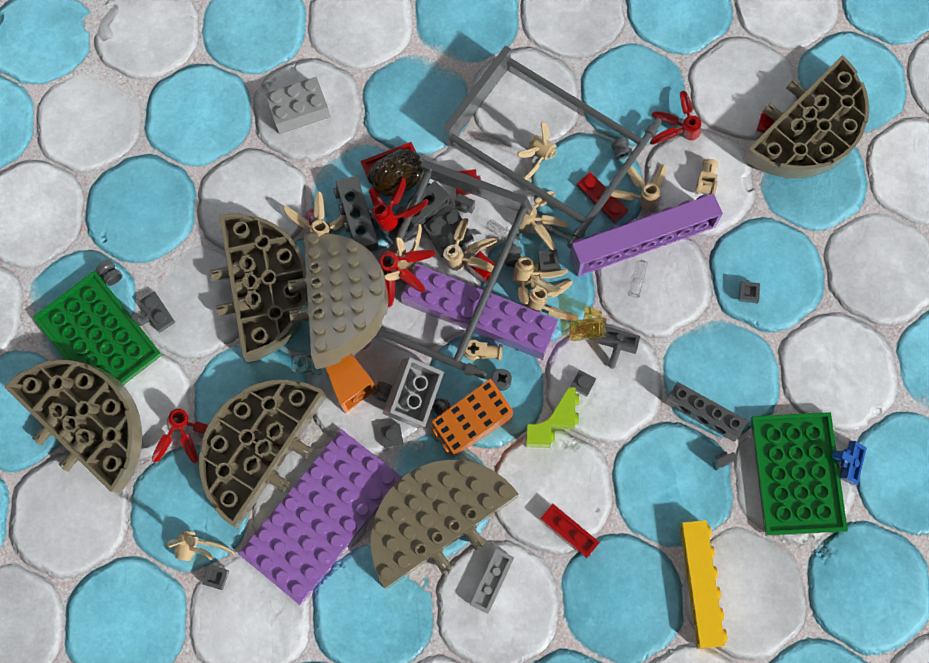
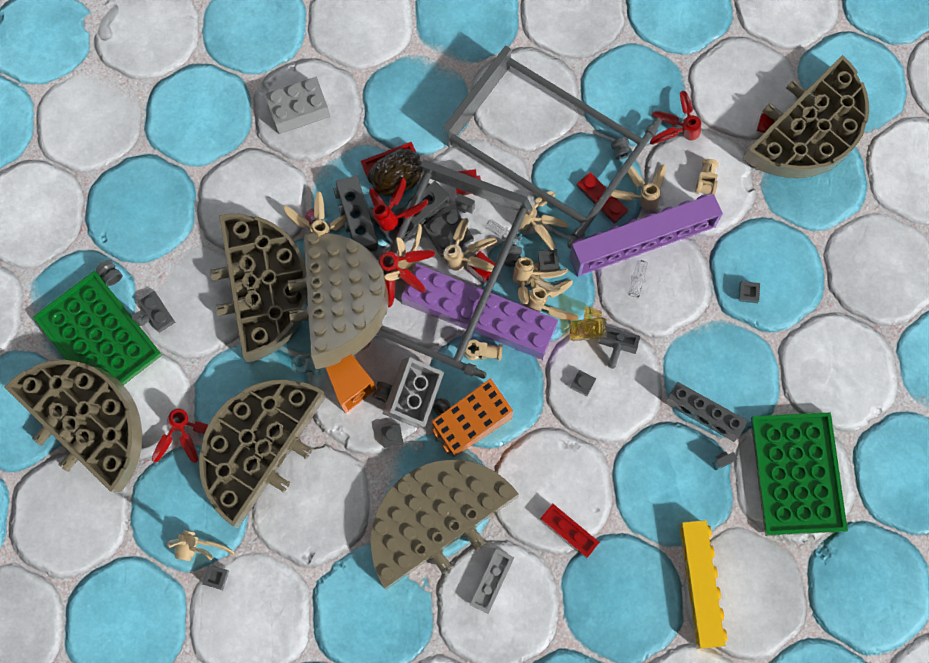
medium lavender plate [238,429,402,605] -> none
dark grey wheel [492,369,512,391] -> none
tan plant [517,122,557,180] -> none
lime arch [526,387,579,448] -> none
blue hinge [832,441,867,485] -> none

